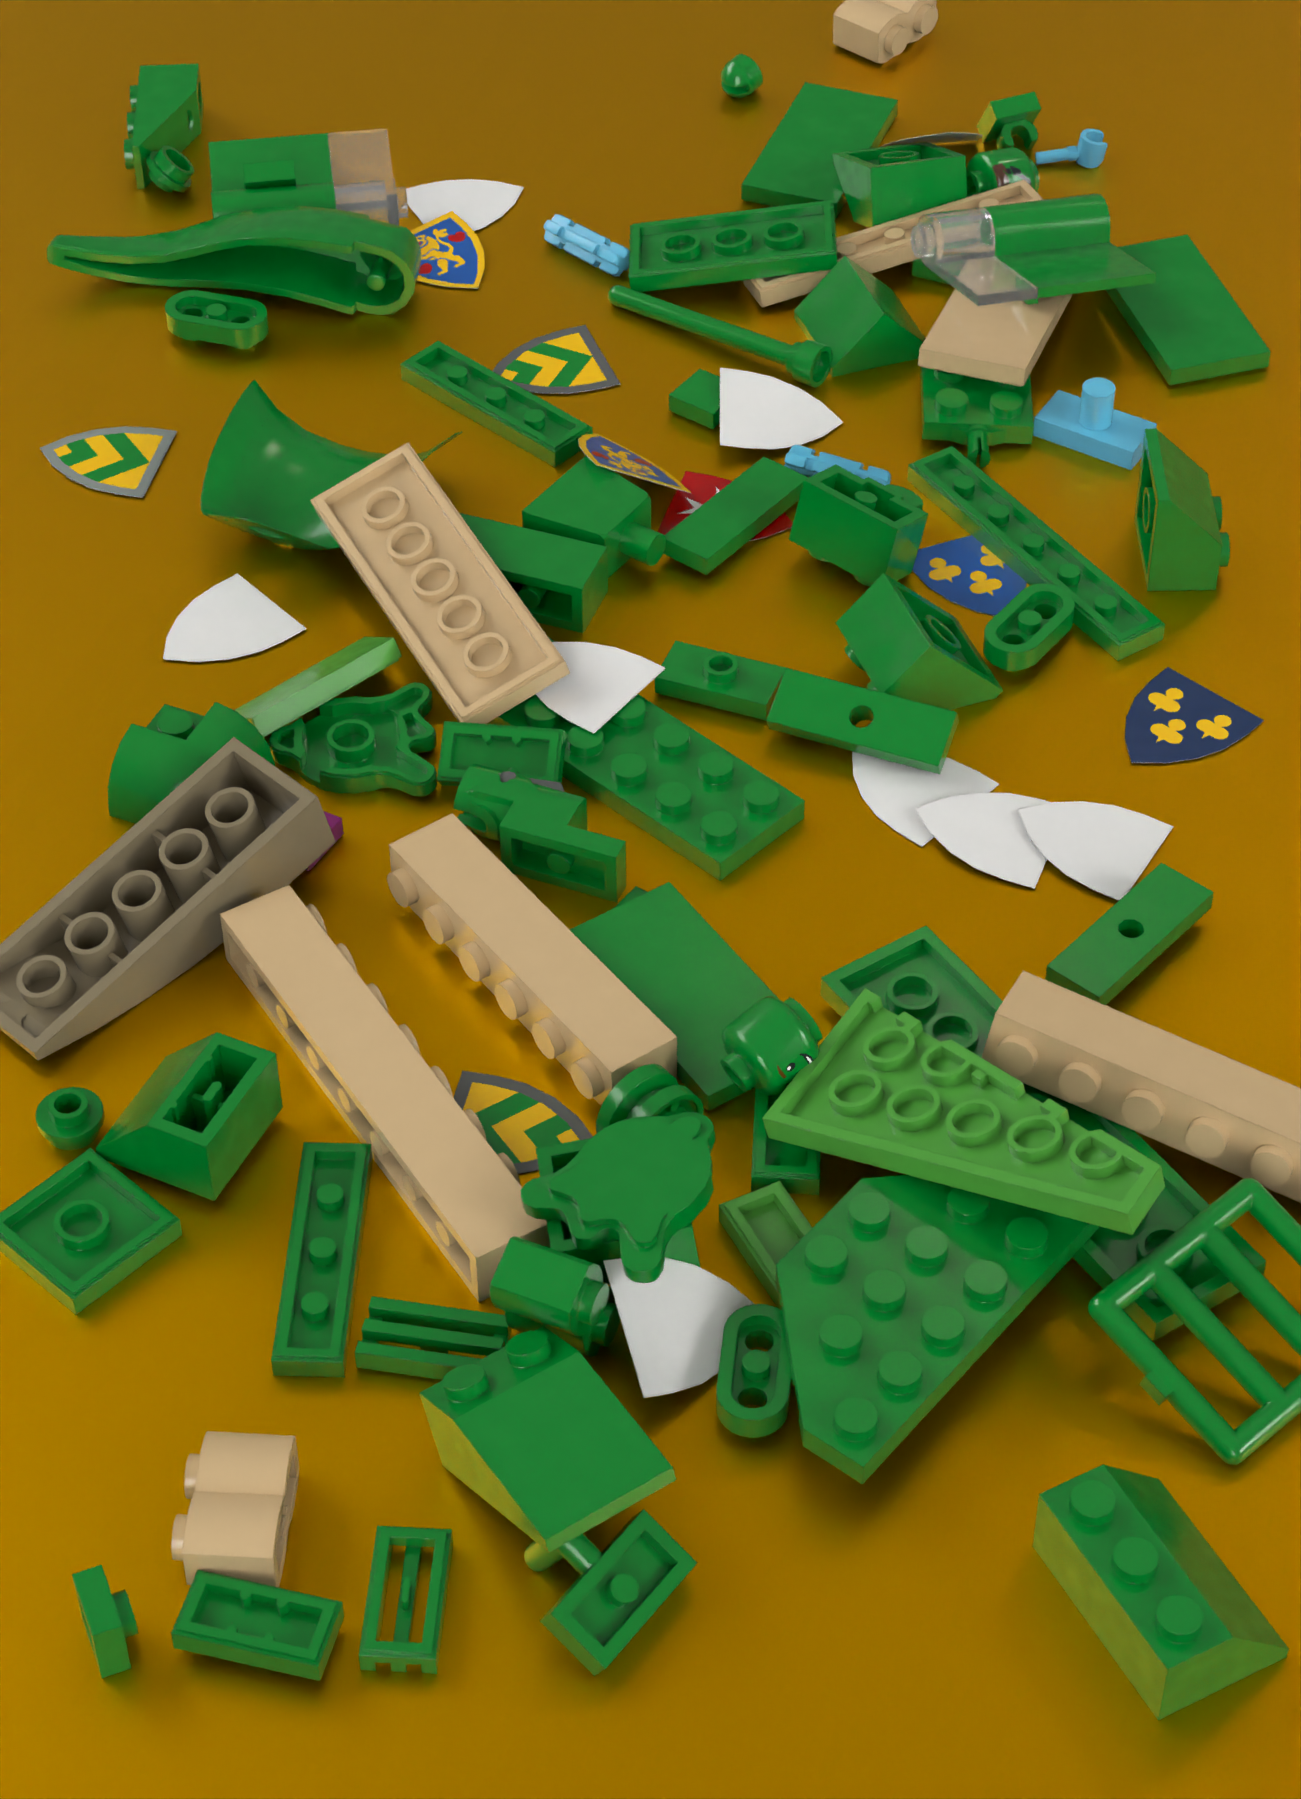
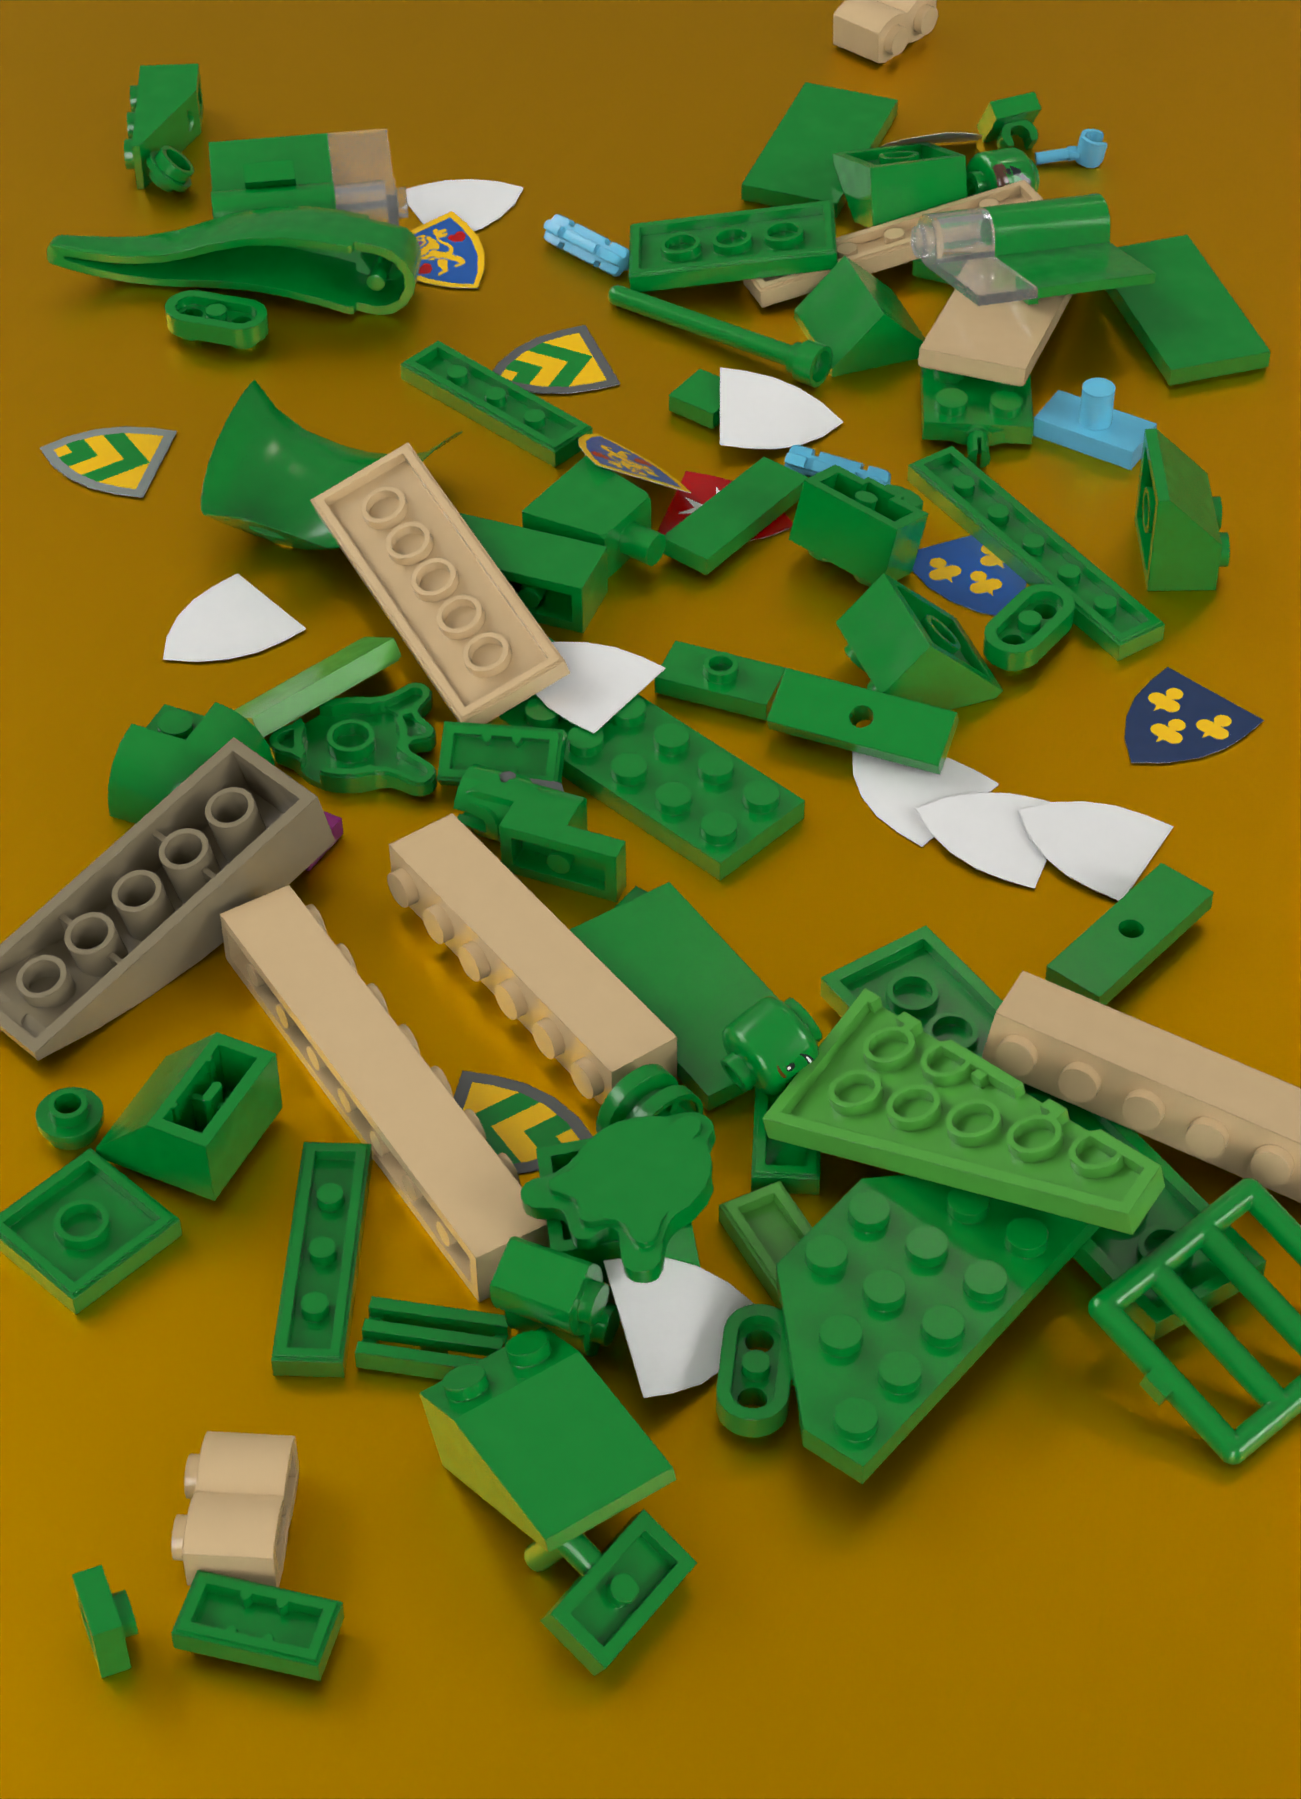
green tile [359,1526,453,1674] -> none
green hinge [720,54,763,98] -> none
green slope [1032,1464,1289,1721] -> none

